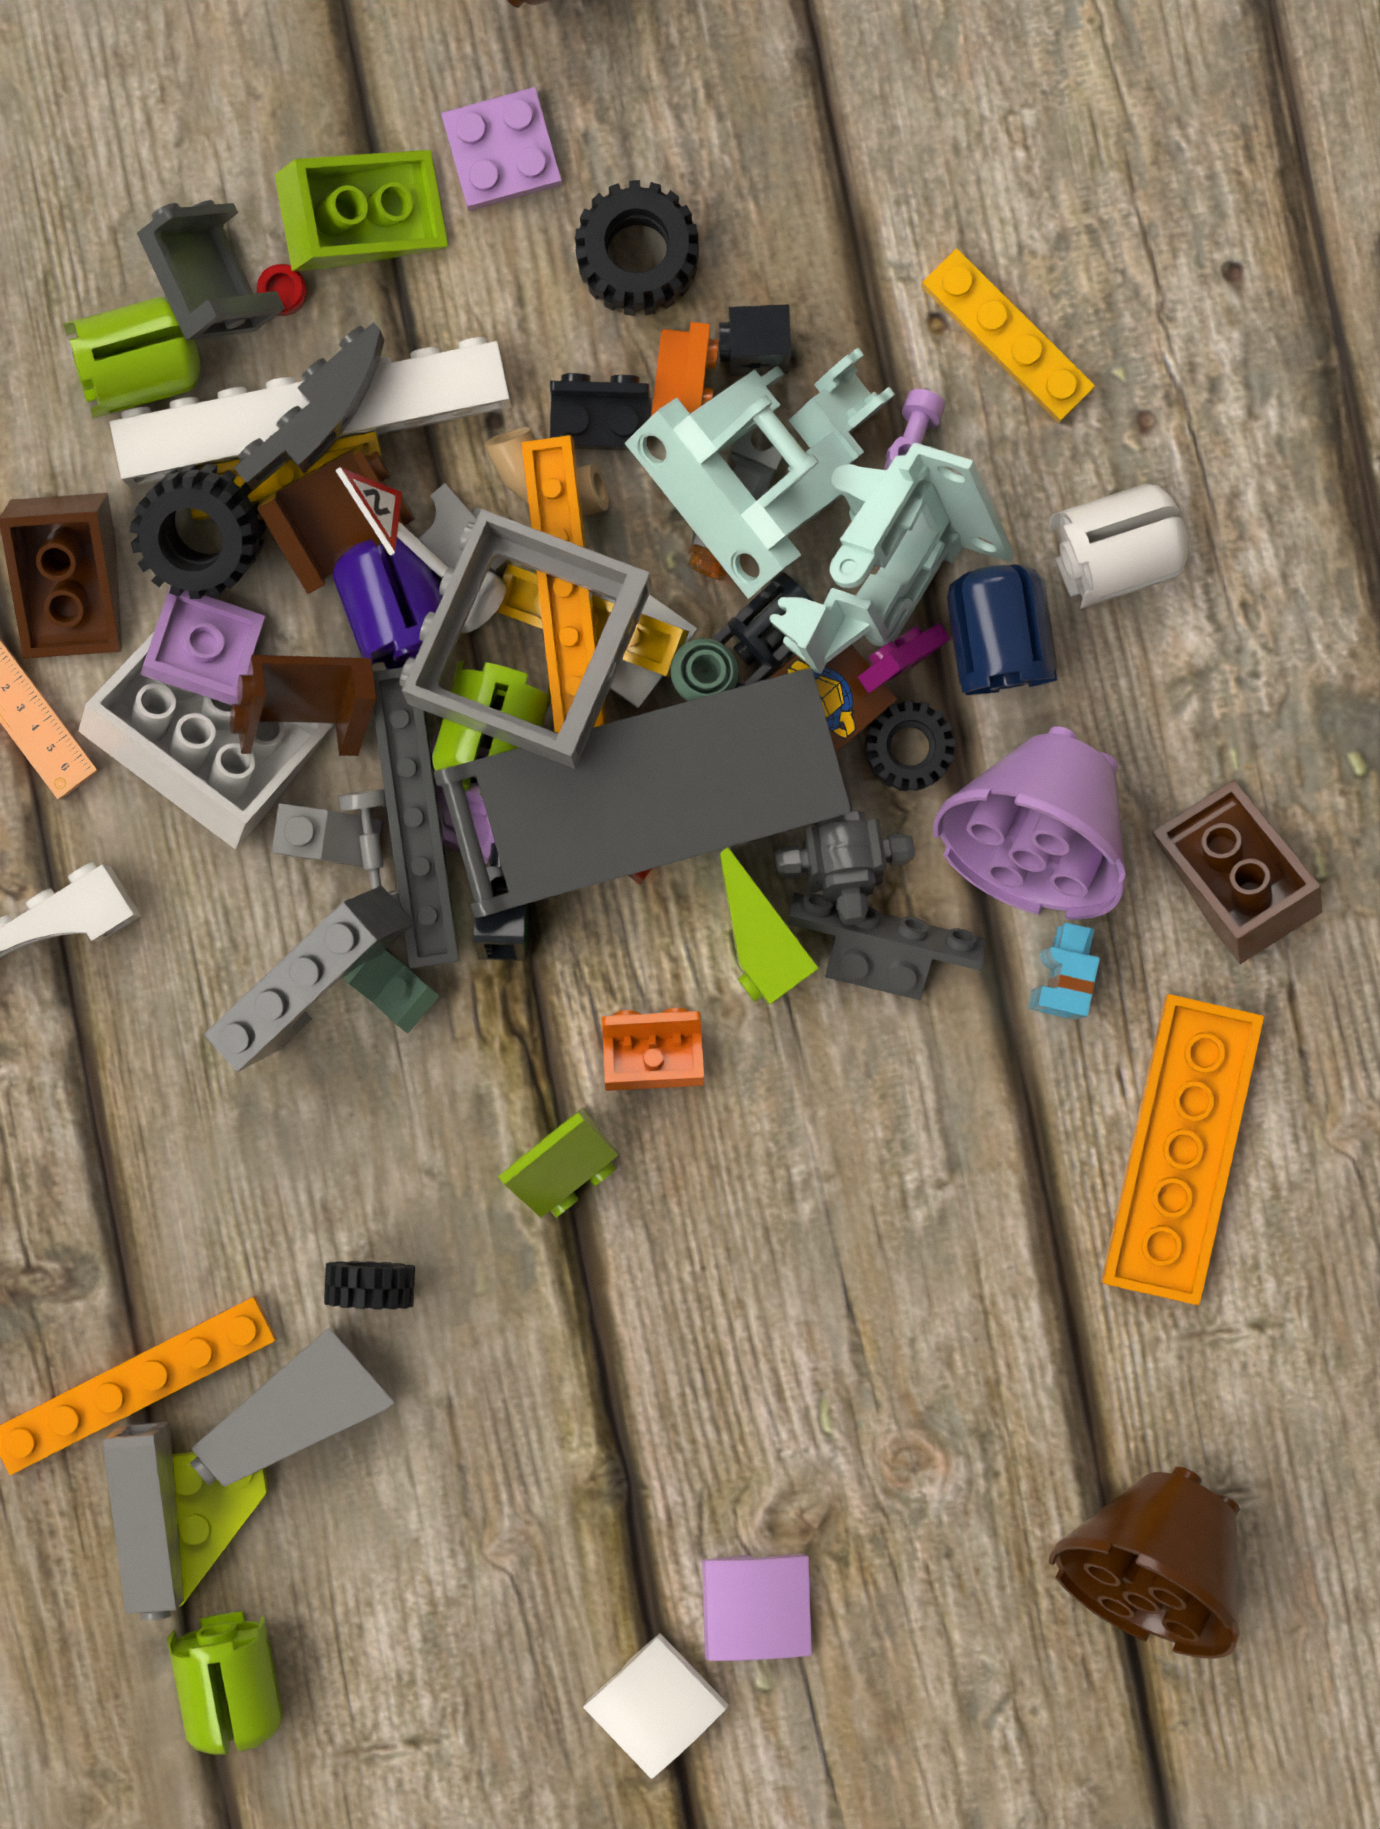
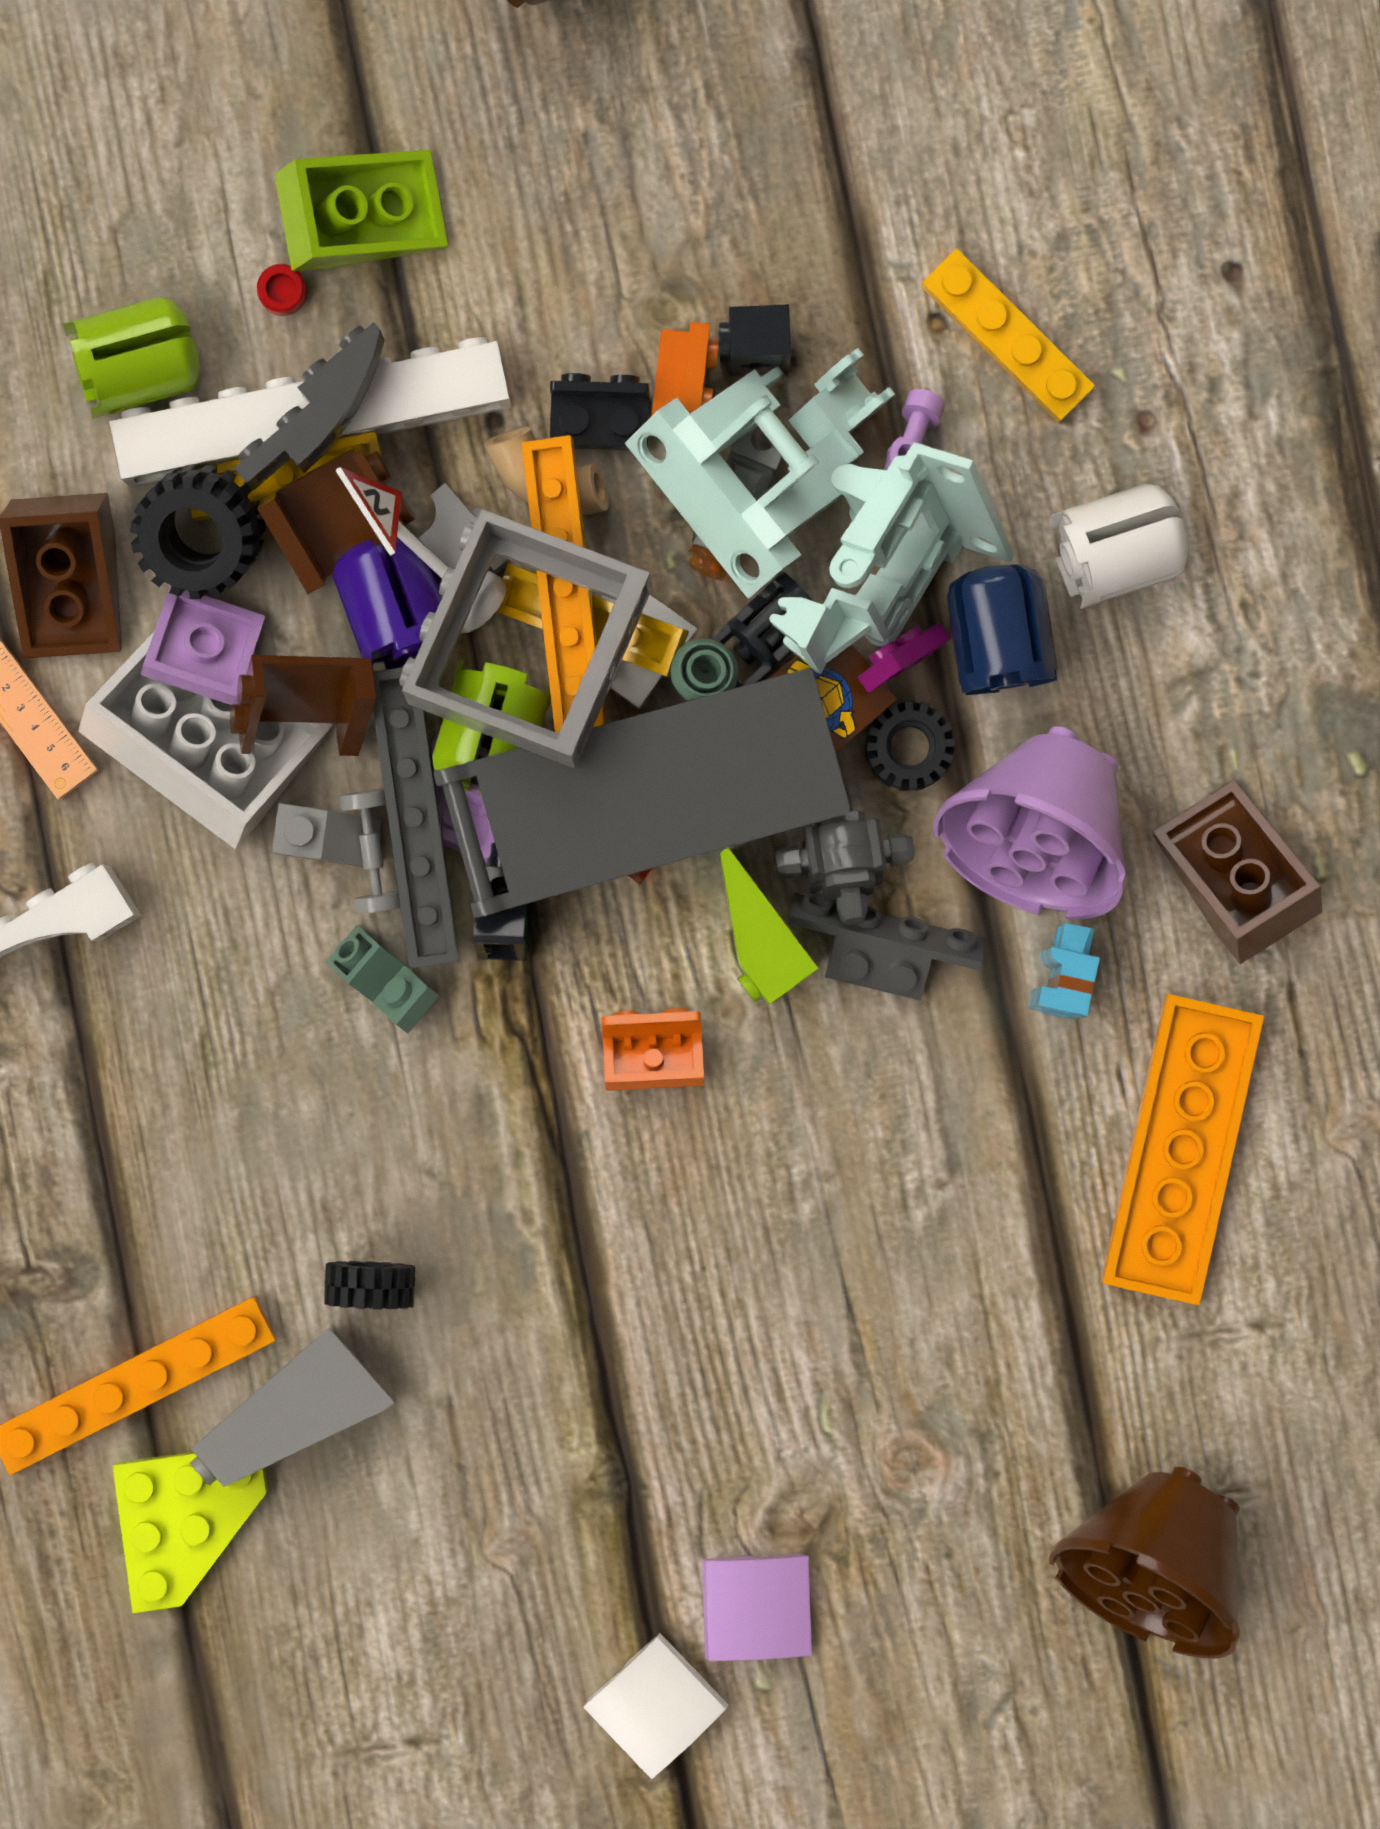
light grey slope [103,1422,184,1620] -> none
dark grey panel [137,200,285,341] -> none
lime cylinder [167,1611,283,1755] -> none
arch [204,886,414,1072] -> none
lavender plate [441,87,562,211] -> none
lime slope [498,1107,620,1218] -> none
black tyre [575,180,699,316] -> none

